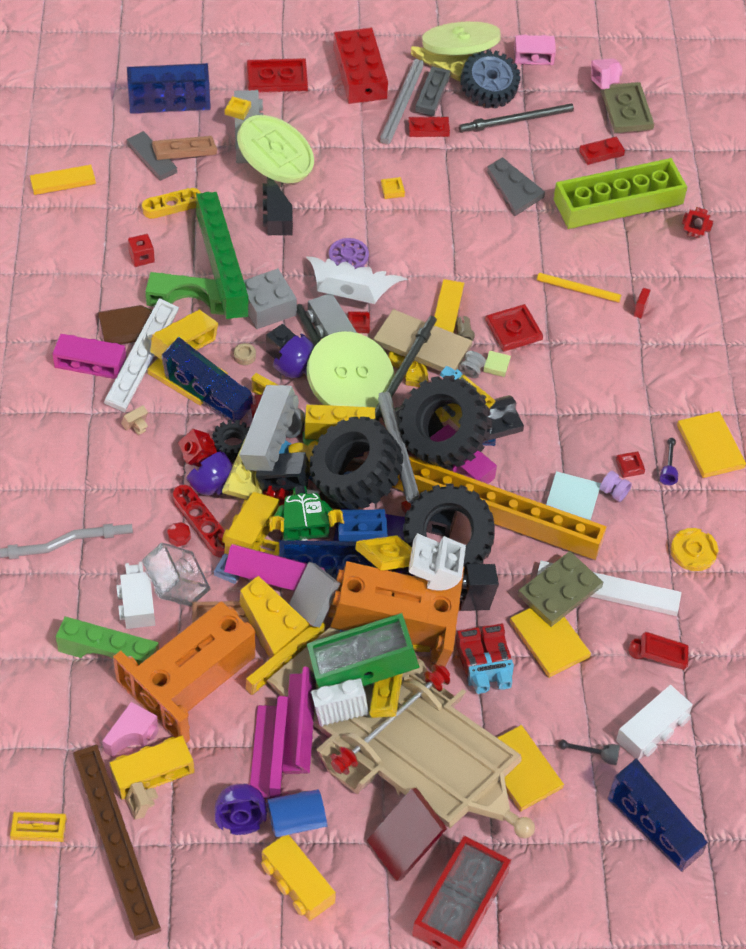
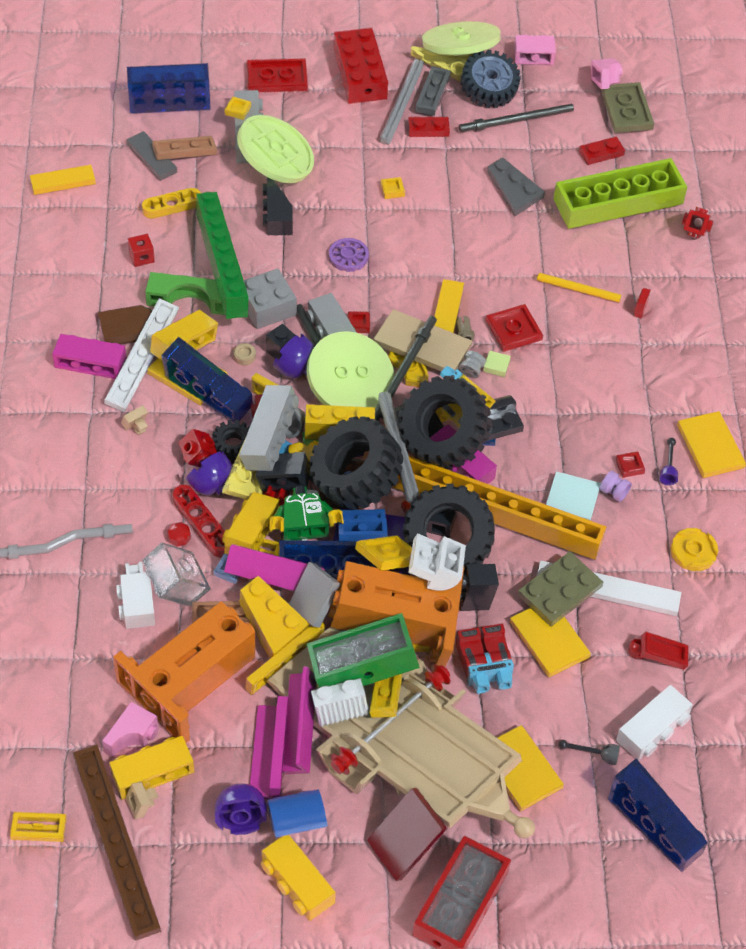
bright green arch [56,616,159,666] -> none
white piece [306,256,409,304] -> none

